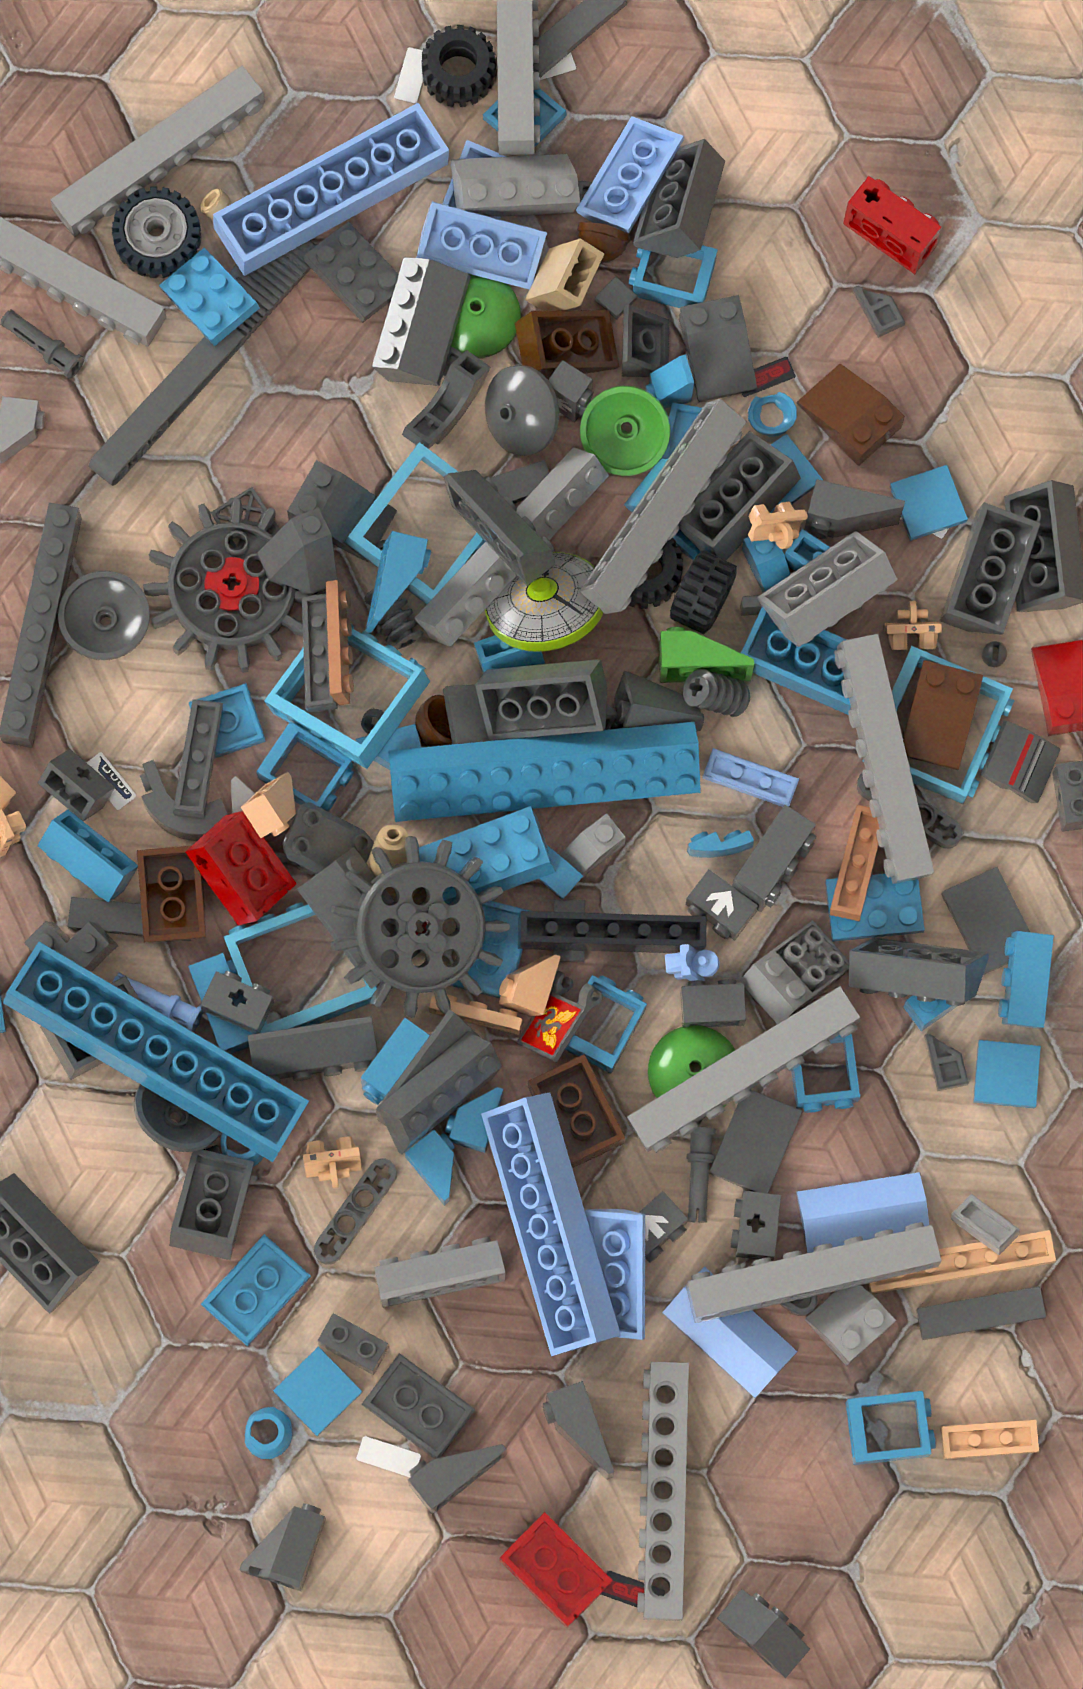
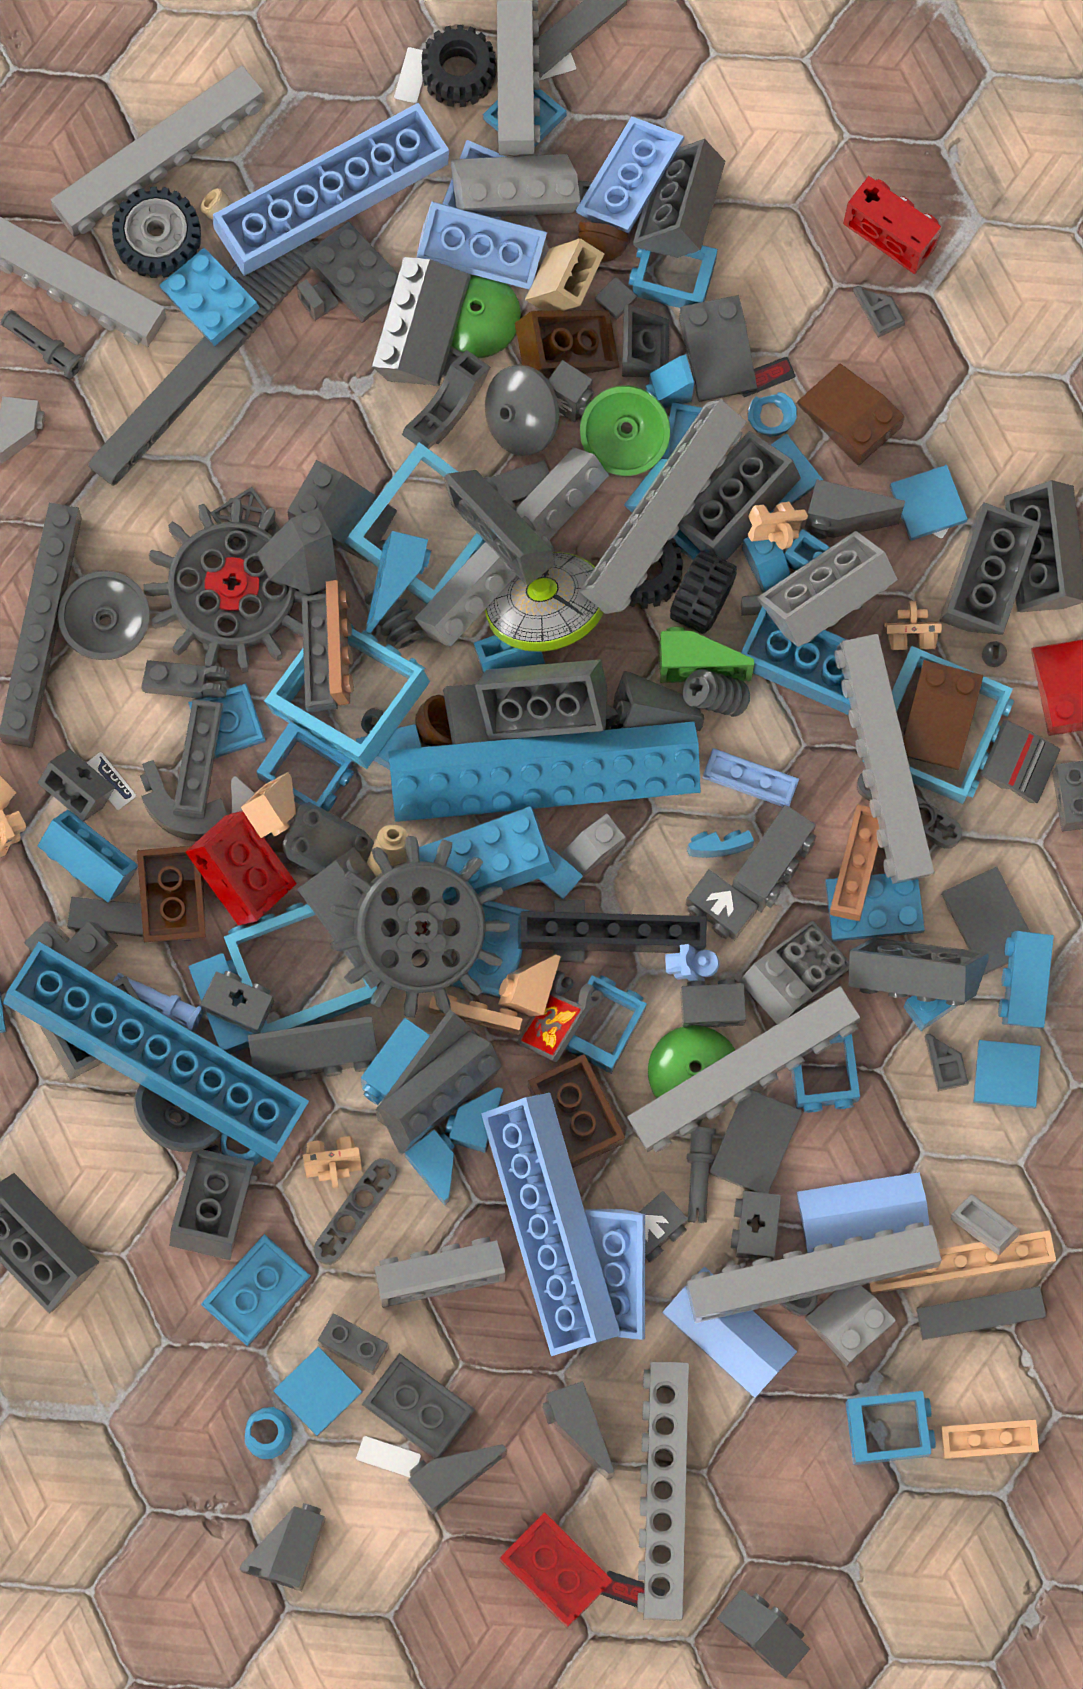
none -> dark grey hinge [141,660,230,699]
none -> dark grey bracket [297,279,338,321]

